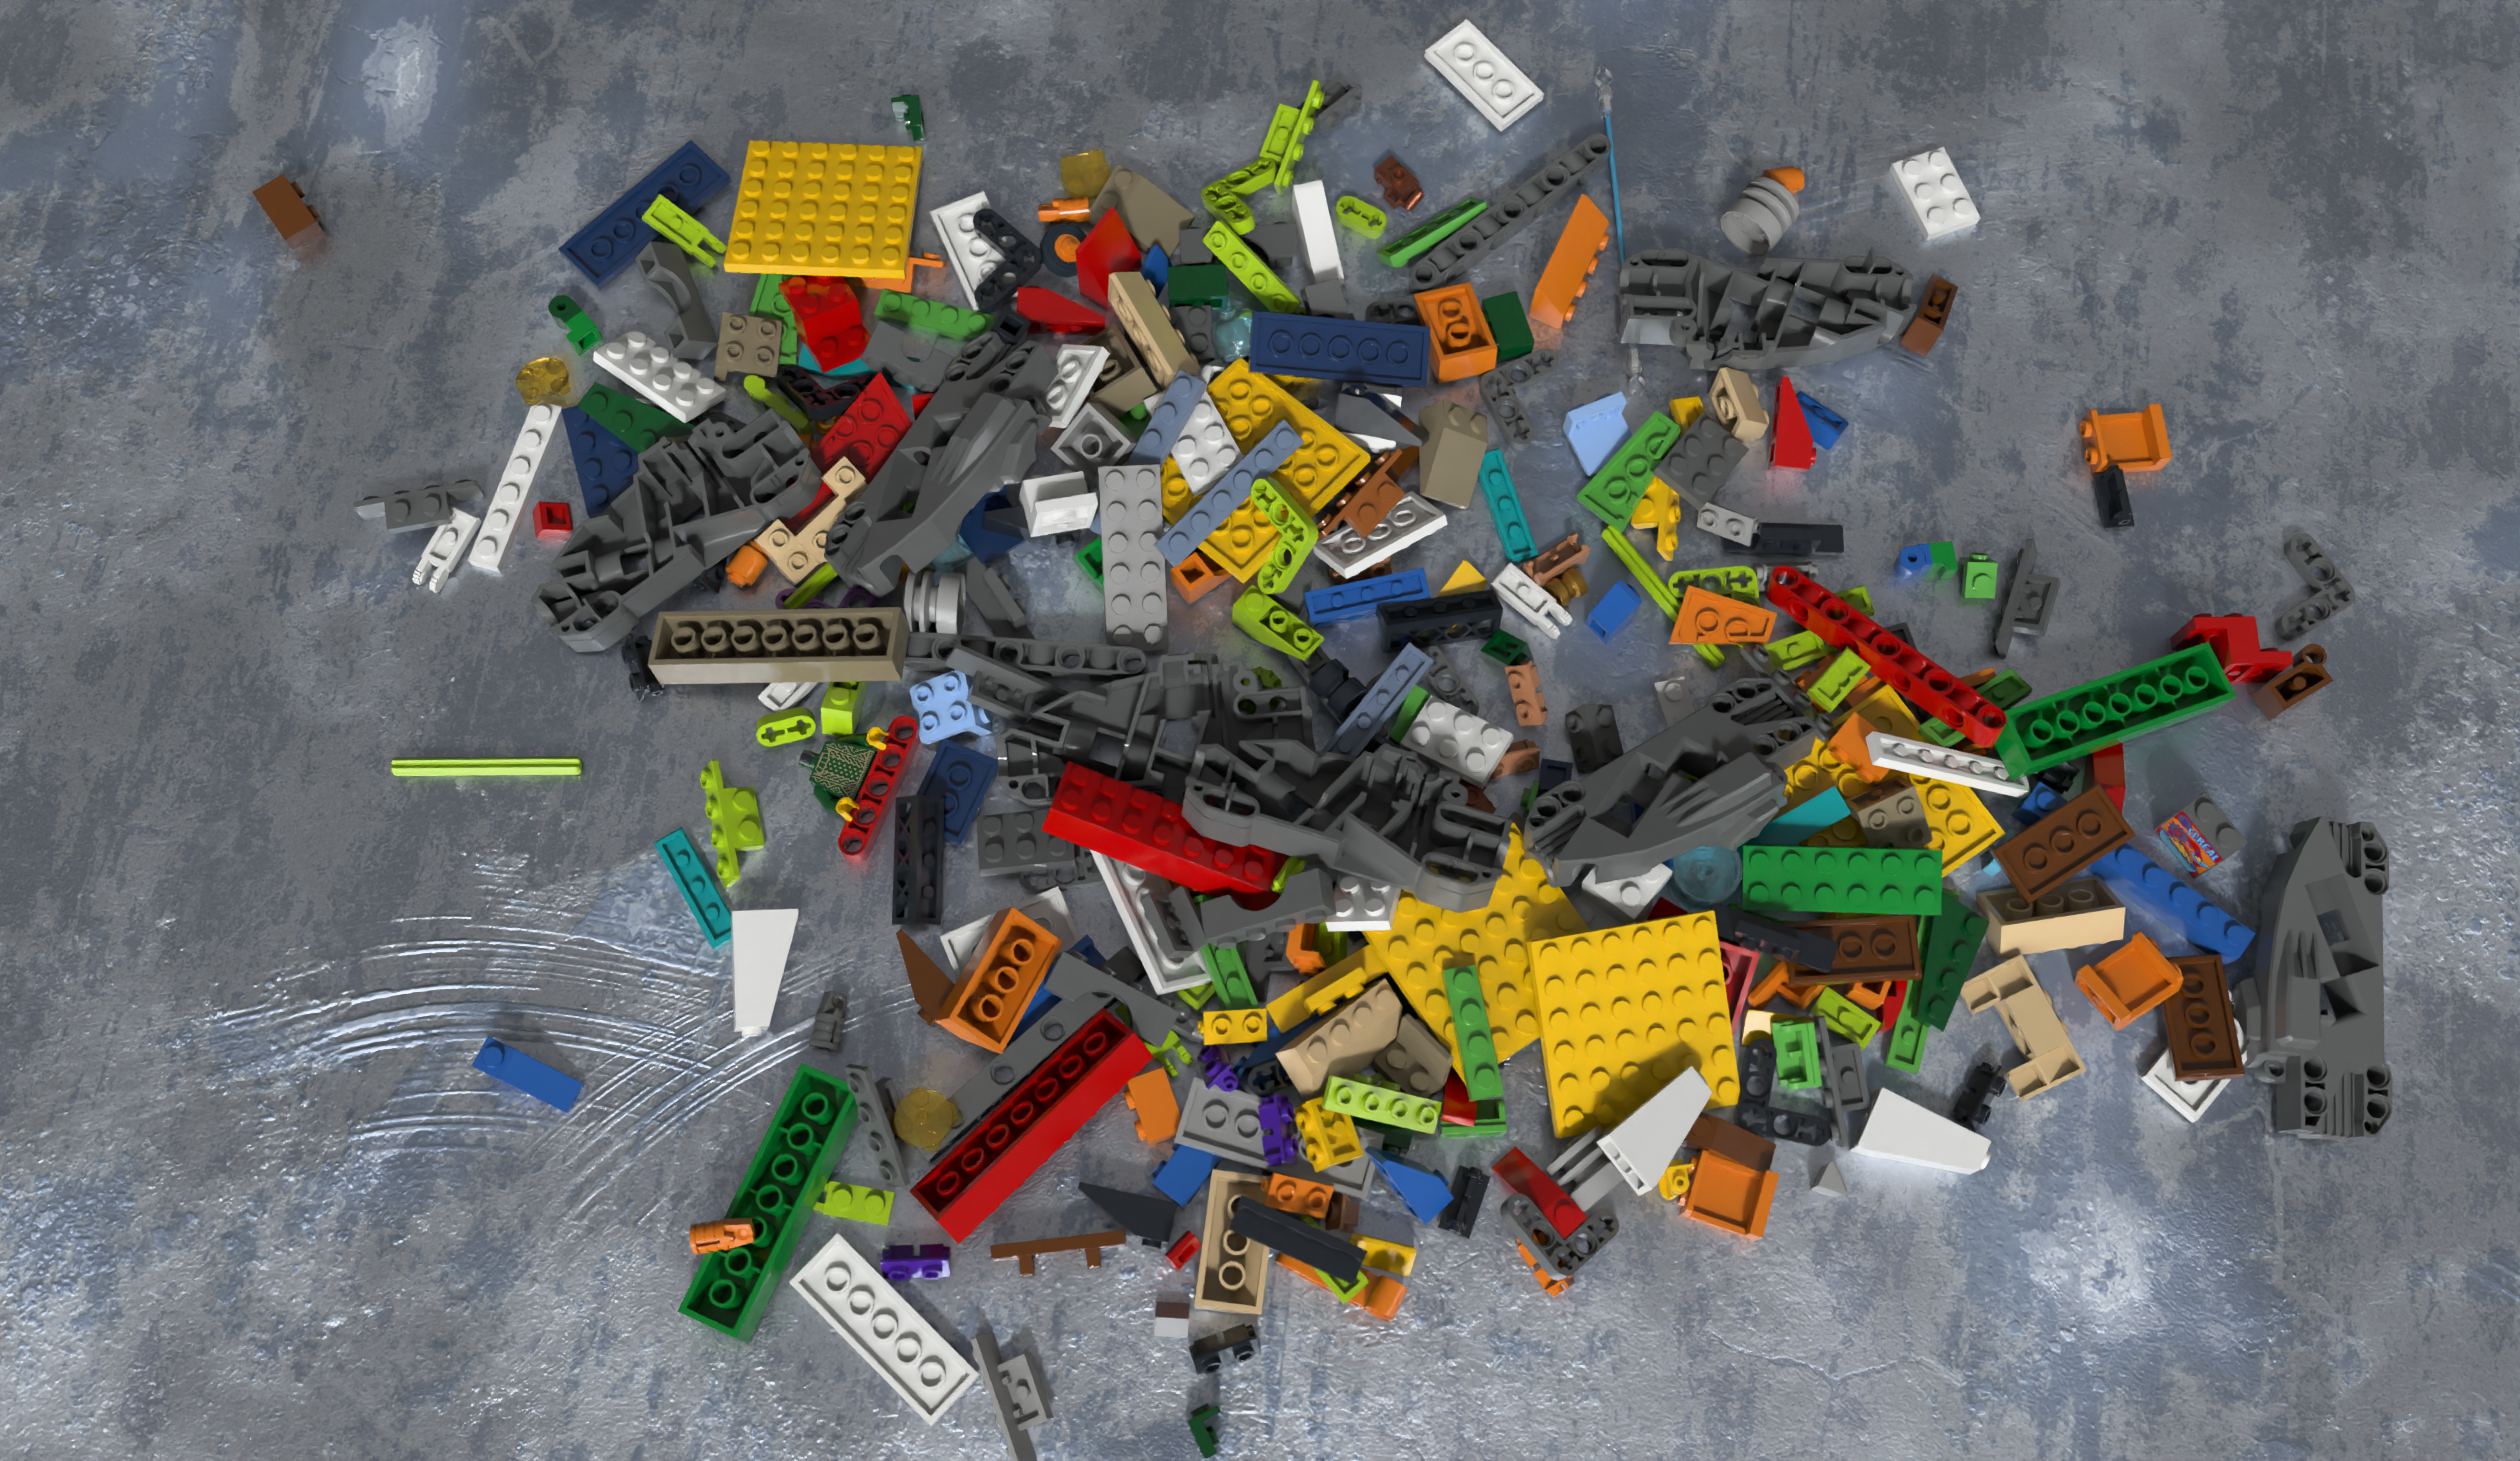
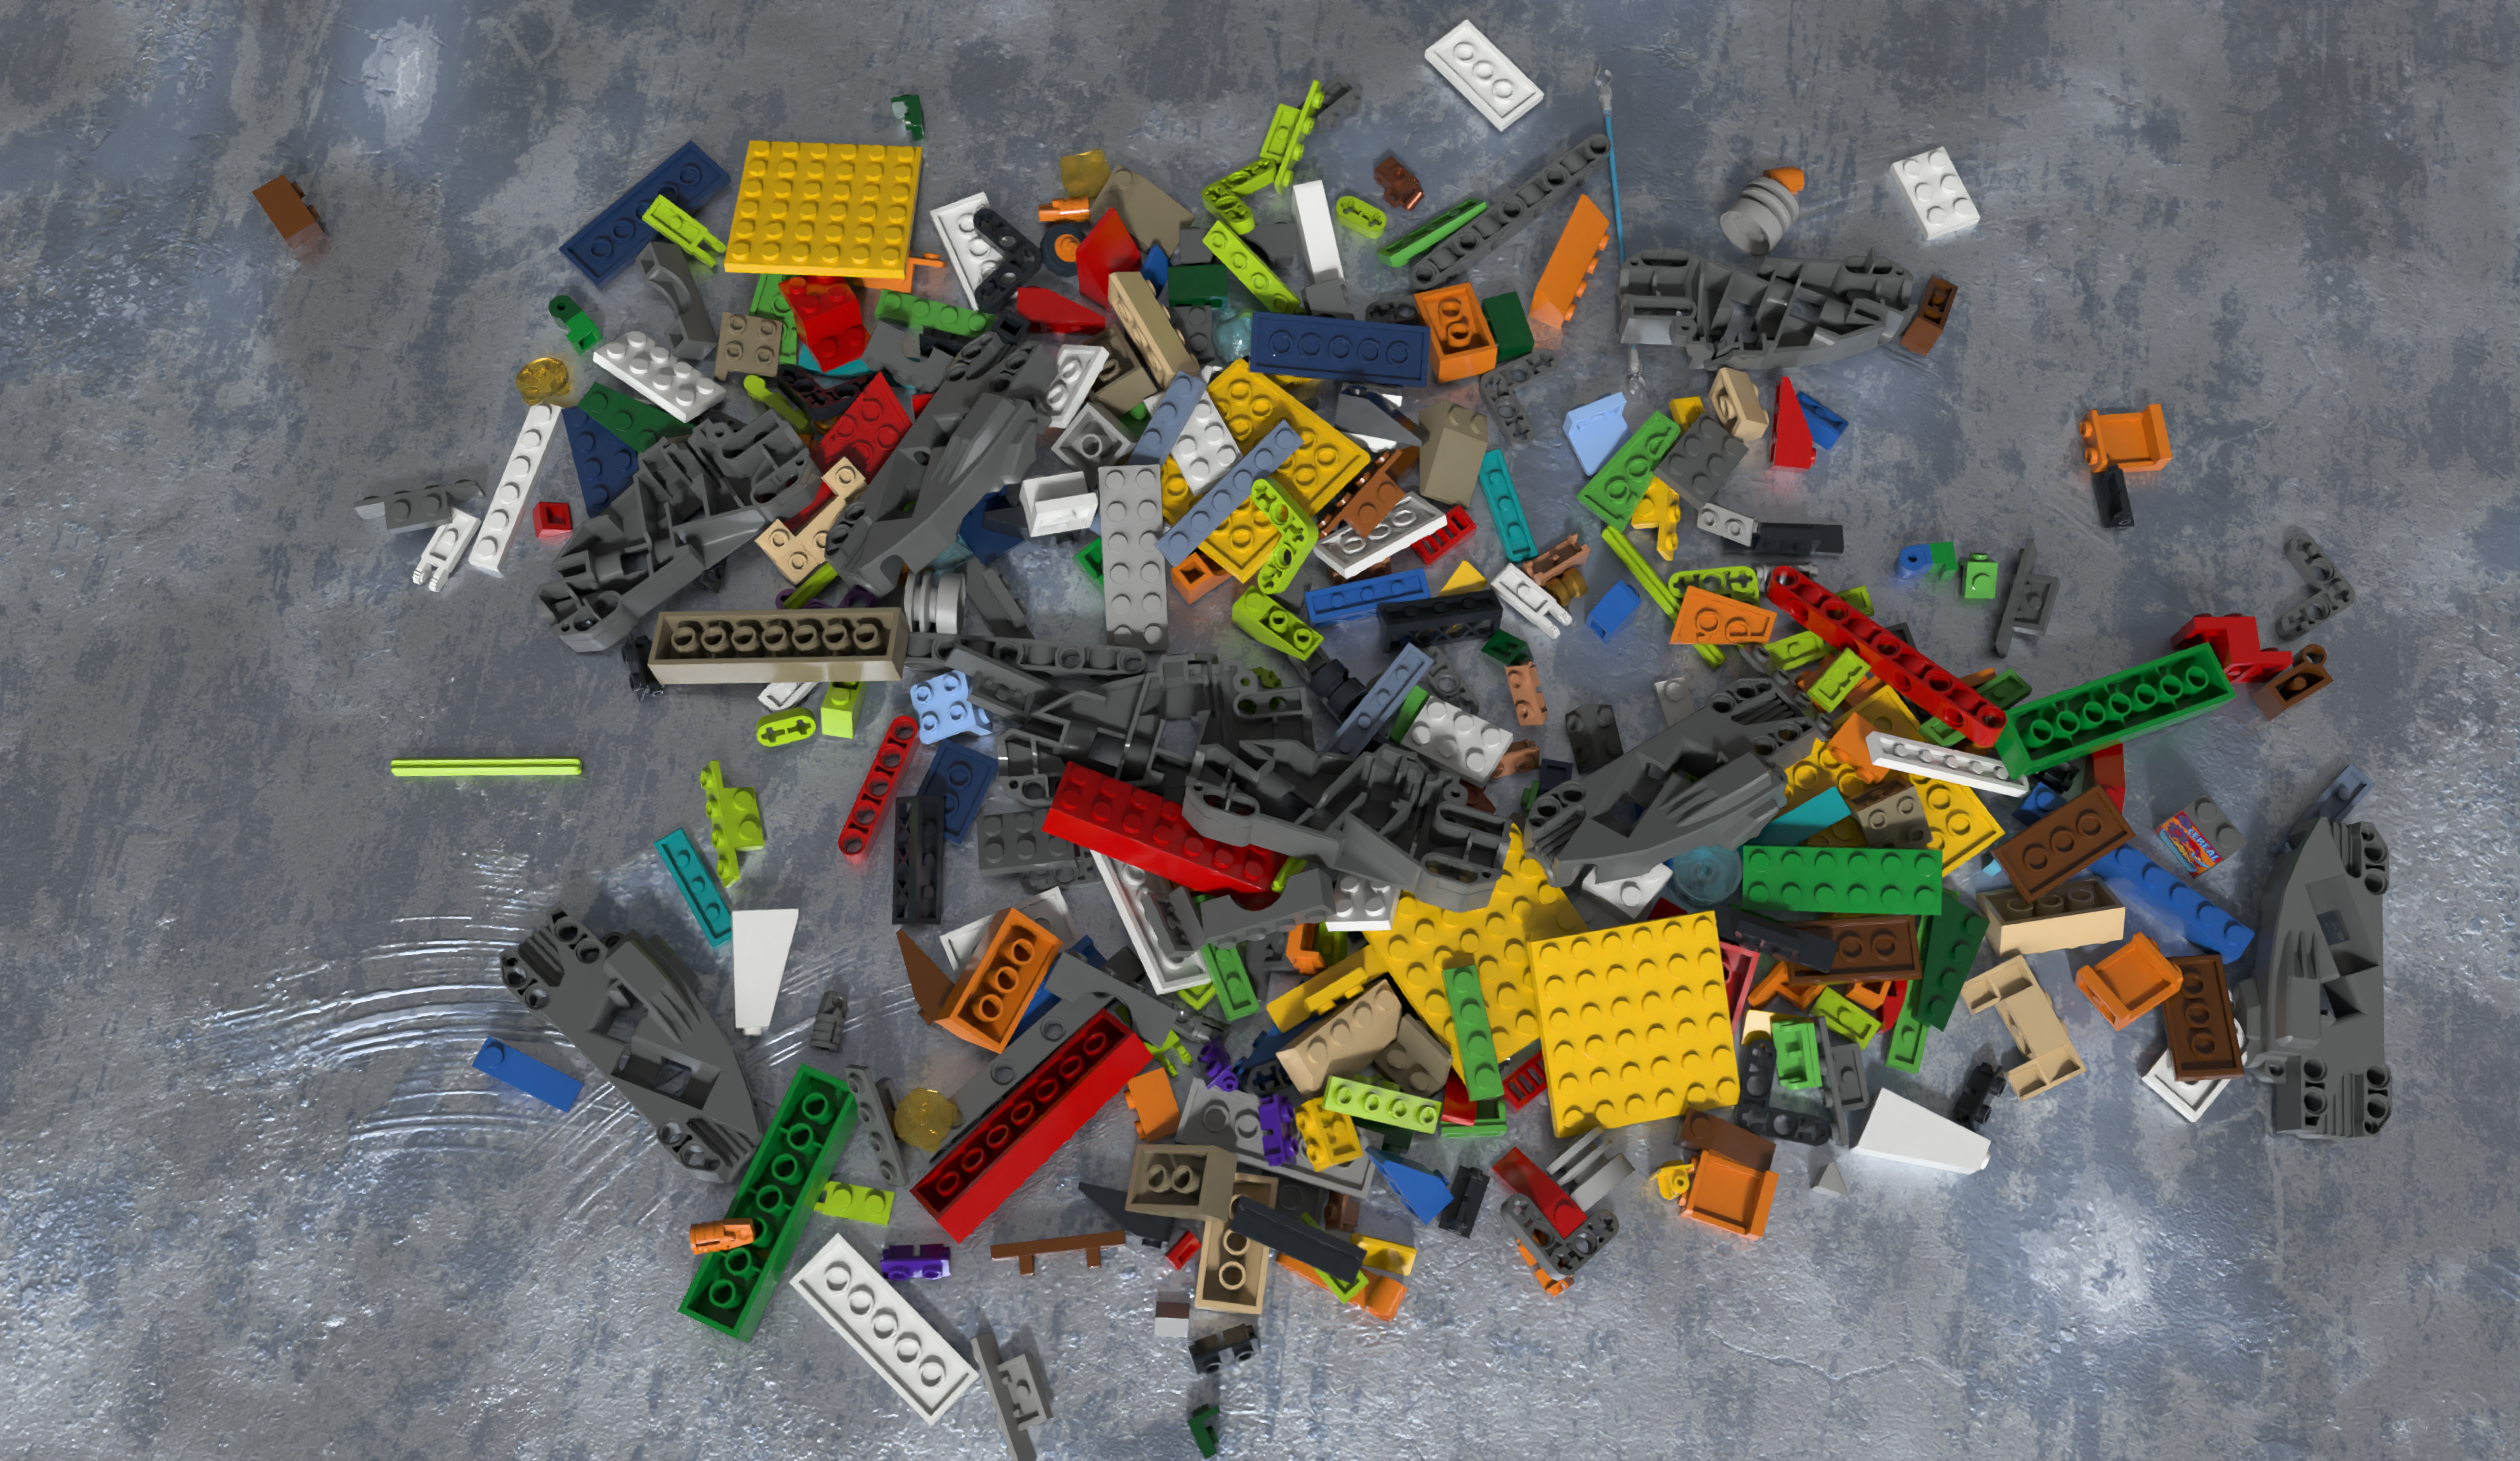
orange brick [726,541,768,588] -> none
dark green torso [798,727,889,822] -> none
yellow hinge [1197,1008,1267,1045] -> none
orange hinge [1261,1173,1334,1219] -> none
white slope [1596,1066,1713,1196] -> none
none -> dark grey piece [499,901,765,1184]
none -> black hinge [919,327,975,357]
none -> dark tan slope [1125,1144,1238,1222]
none -> red slope [1410,505,1477,568]
none -> red slope [1500,1050,1548,1114]
none -> sand blue plate [2269,763,2376,856]

